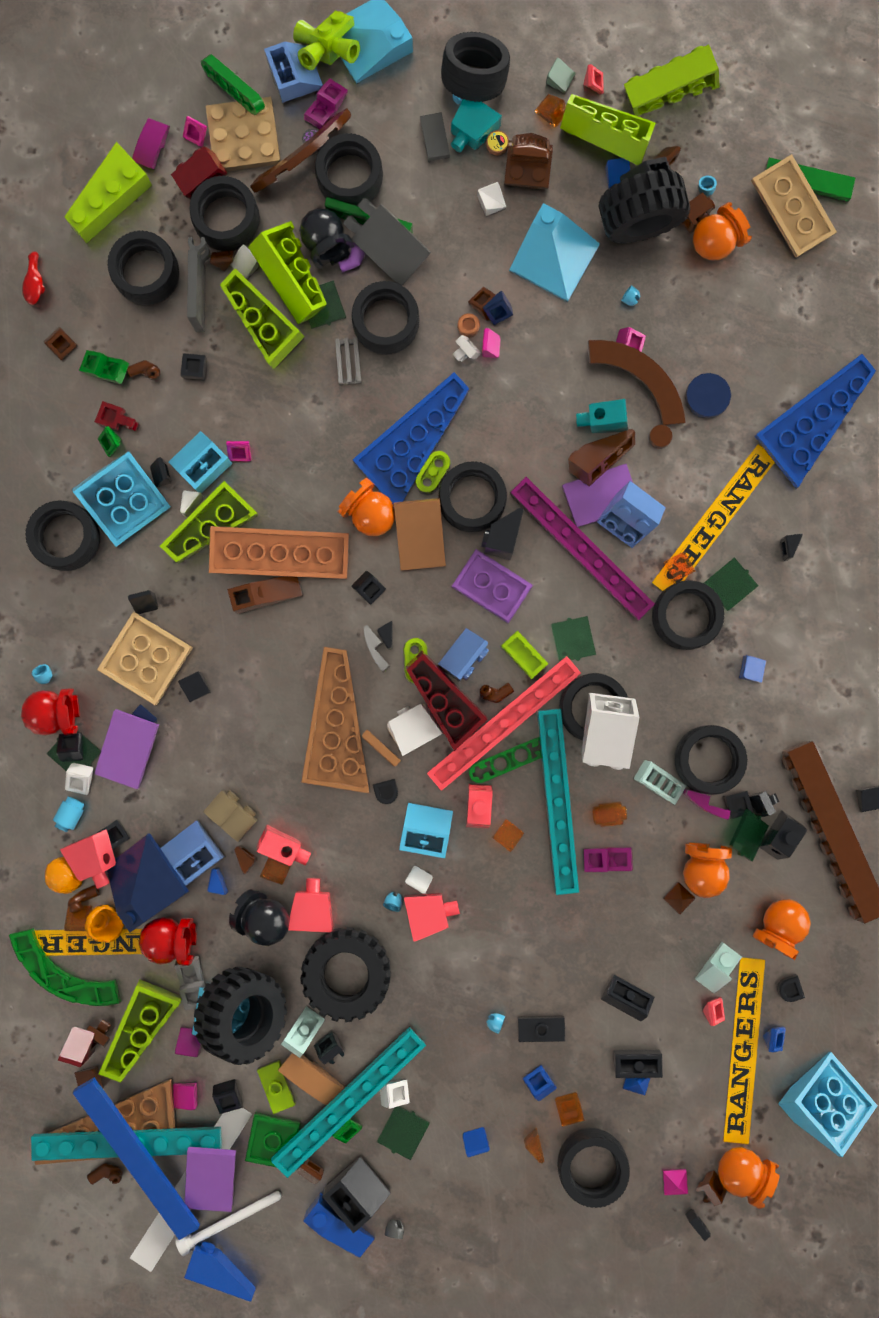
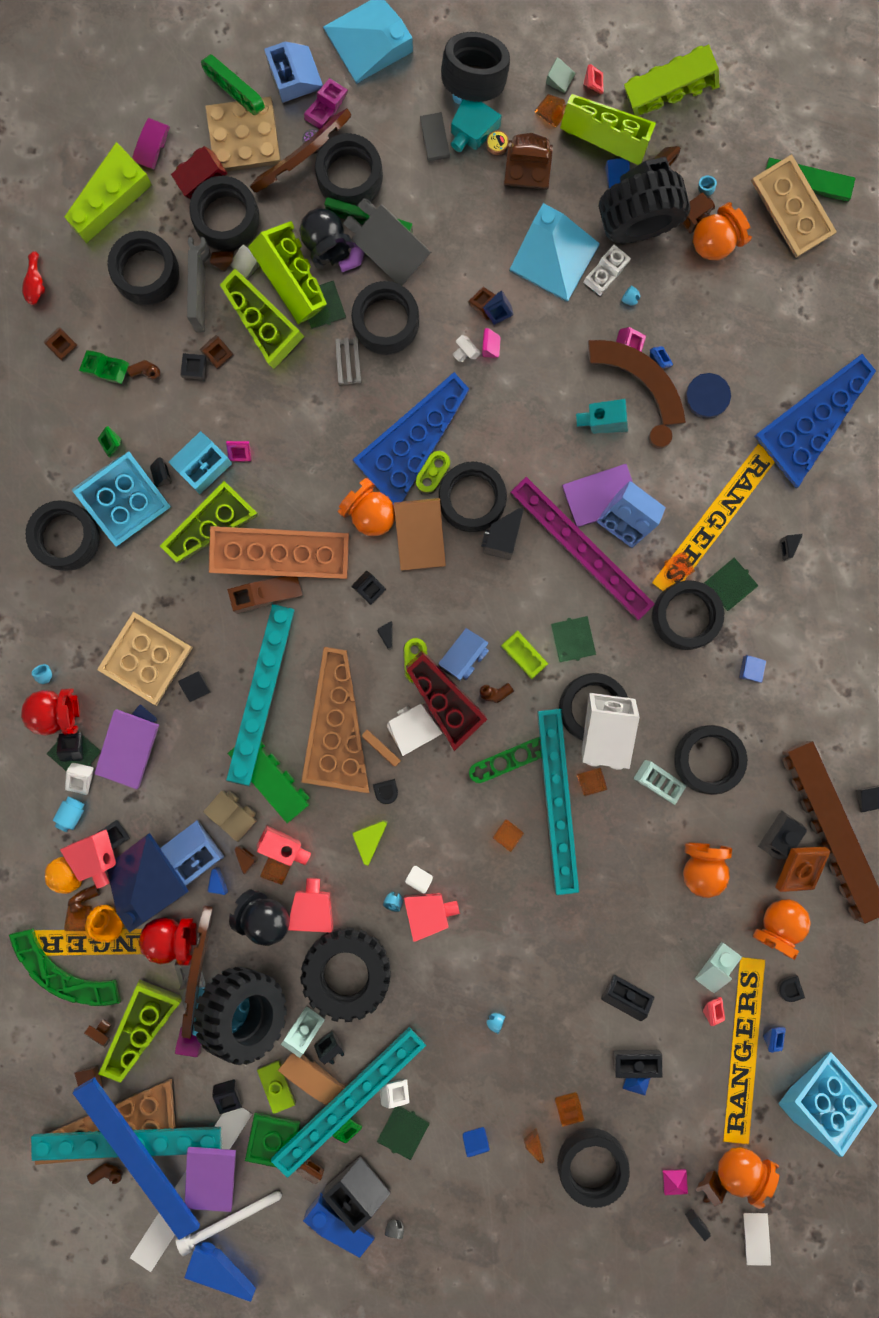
slope [58,1027,97,1067] -> none
dark red plate [94,401,139,431] -> none
black slope [128,590,158,614] -> none
dark pink slope [173,1082,198,1110] -> none
white slope [180,490,204,517] -> none
dark pink slope [183,116,207,147] -> none
lime brick [293,10,360,70] -> none
light grey slope [363,625,390,673] -> none
medium azure slope [399,803,453,858] -> none
coral plate [427,656,581,791] -> none
medium lavender tile [451,549,533,623] -> none
nougat tile [457,313,480,338] -> none
coral torso [466,784,493,829] -> none
white slope [477,182,506,216] -> none
black plate [518,1016,565,1042] -> none
blue slope [523,1065,557,1101] -> none
reddish brown slope [568,429,635,486] -> none
magenta slope [584,847,633,872] -> none
clear orange brick [593,802,627,827] -> none
reddish brown slope [663,882,695,915] -> none
magenta slope [683,789,731,820] -> none
black plate [724,791,754,819] -> none
clear green piece [729,809,769,862] -> none
black tile [749,791,779,818] -> none
none -> reddish brown tile [182,906,213,1039]
none -> reddish brown slope [200,335,233,369]
none -> teal plate [226,604,295,787]
none -> green brick [227,741,310,823]
none -> lime slope [352,820,388,866]
none -> clear orange slope [577,768,608,796]
none -> white slope [583,245,631,296]
none -> blue slope [650,346,673,369]
none -> white slope [743,1213,771,1266]
none -> dark orange tile [775,847,831,892]

